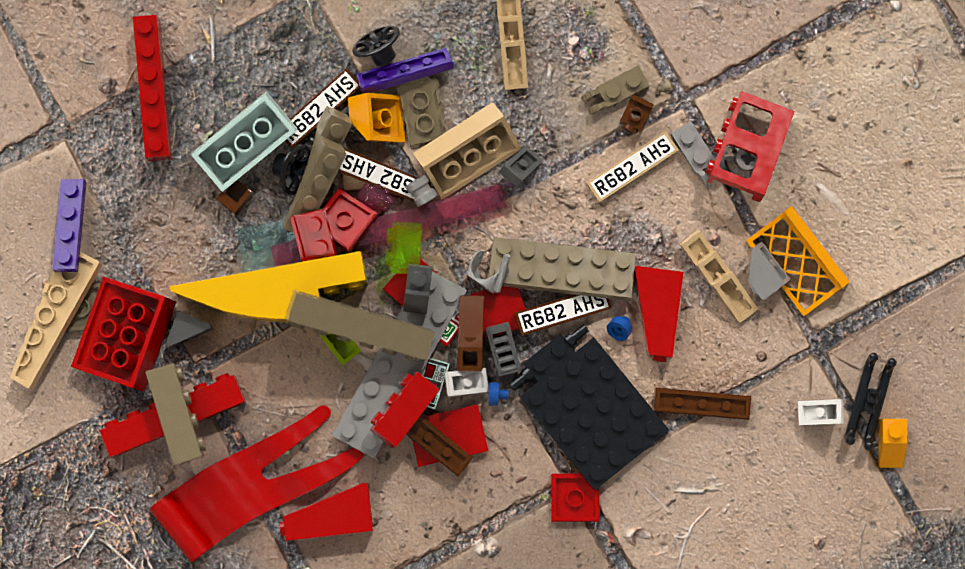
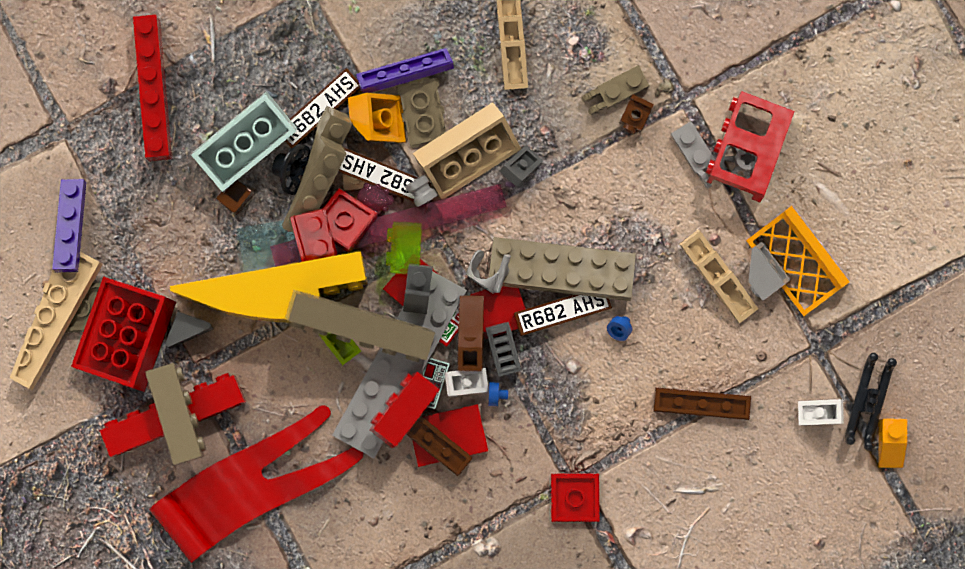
red slope [280,483,373,541] -> none
black wheel [352,26,400,66] -> none
black plate [509,324,669,491] -> none
tile [586,131,679,203] -> none
red slope [634,266,684,362] -> none

